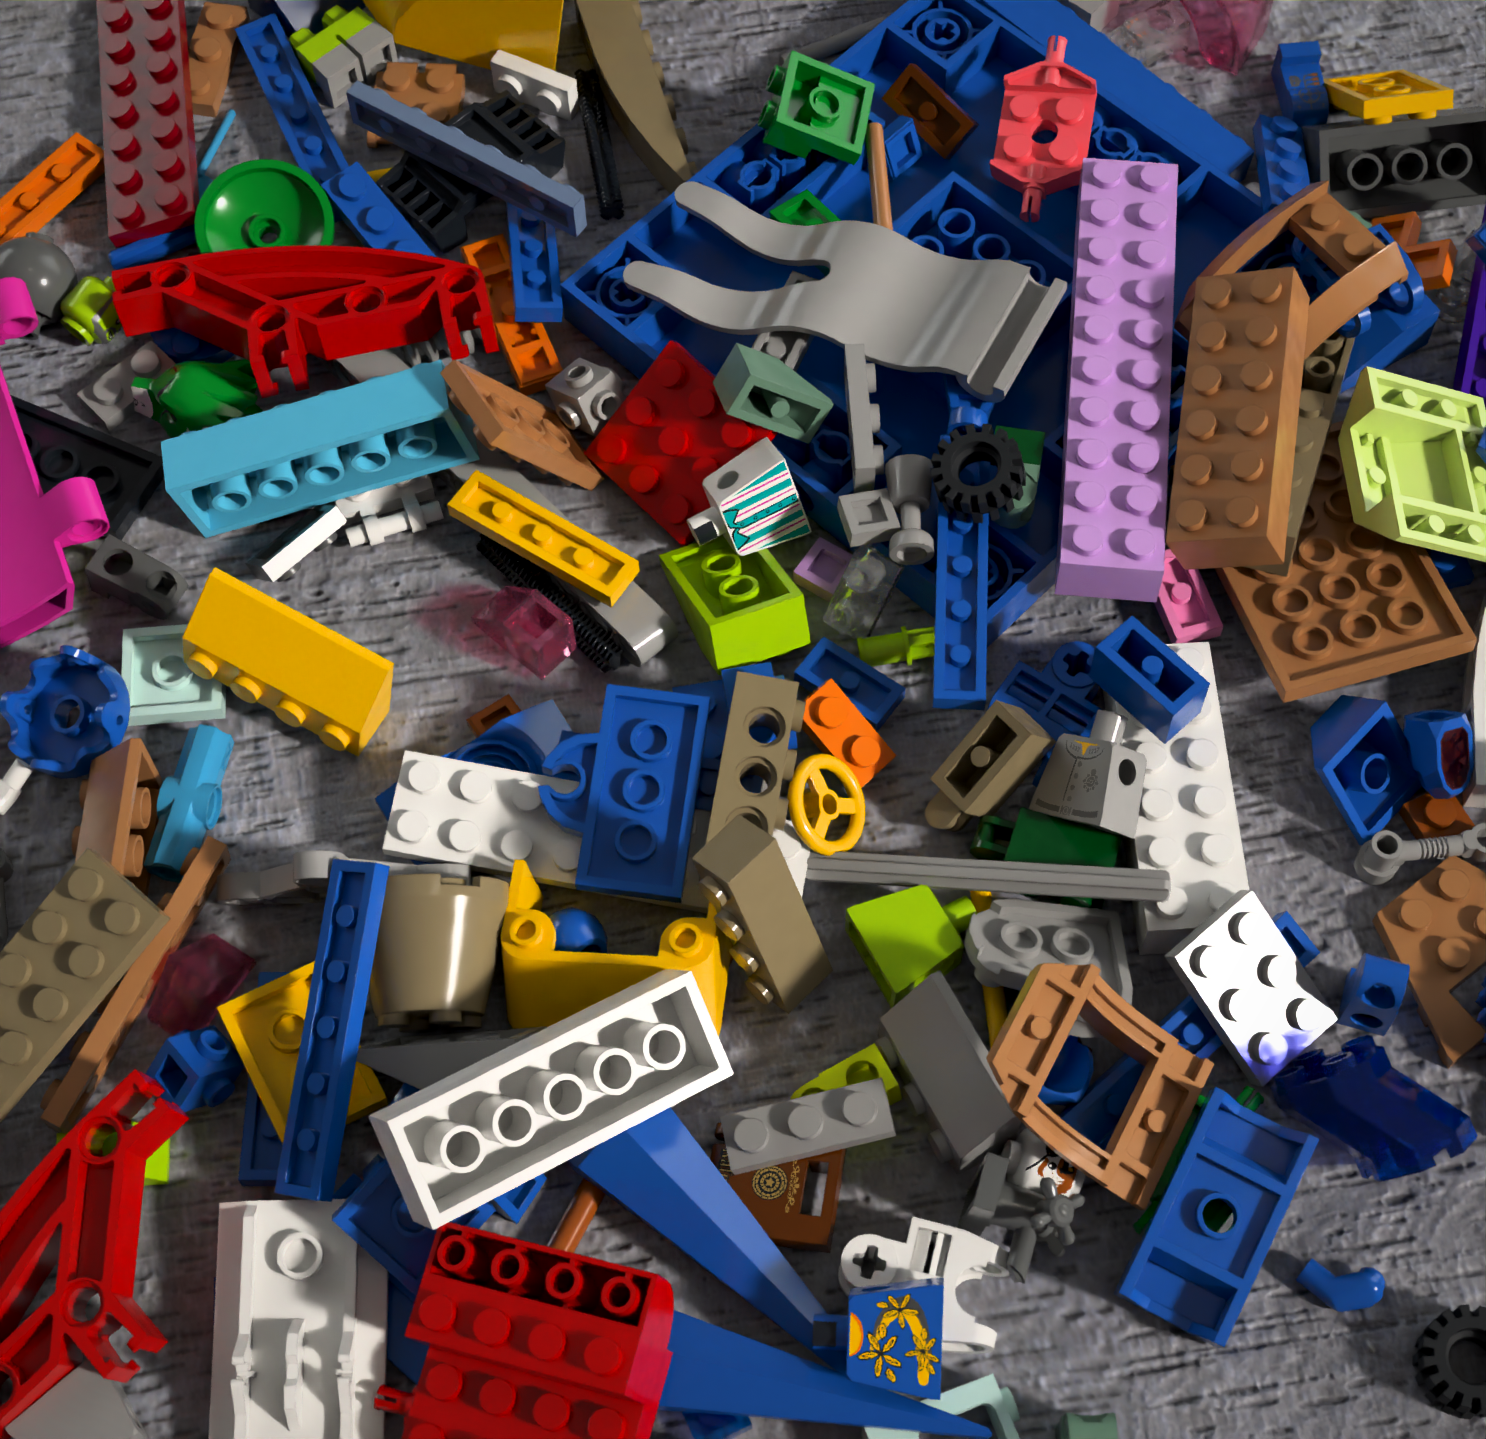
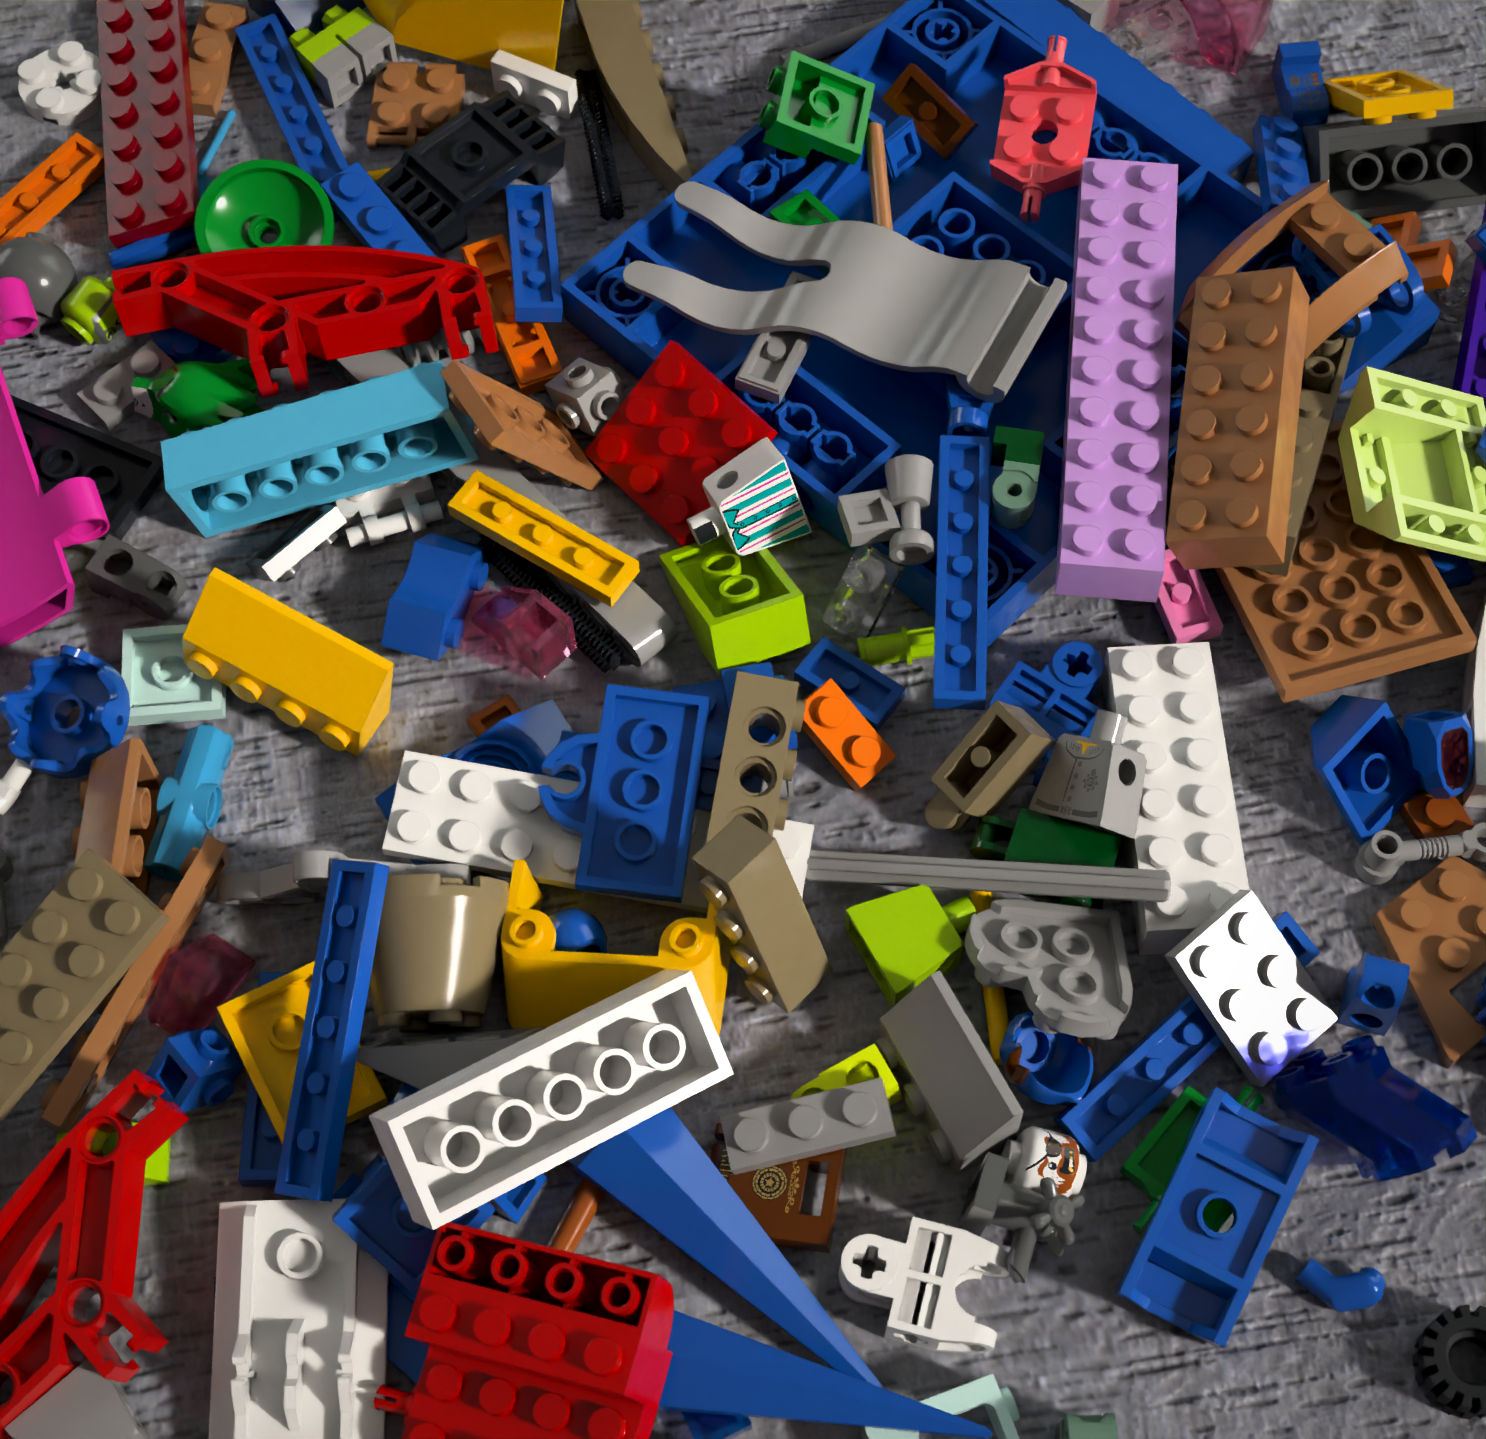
sand blue plate [346,80,587,238] -> none
sand green slope [713,343,834,444] -> none
yellow piece [787,754,866,856] -> none
lavender tile [793,537,861,605] -> none
blue torso [812,1278,944,1400] -> none
light grey plate [843,344,884,493] -> none
black tyre [930,424,1026,523] -> none
medium nougat wedge [986,963,1214,1210] -> none
blue brick [1089,615,1210,744] -> none
none -> white plate [18,41,102,125]
none -> blue brick [381,533,489,661]

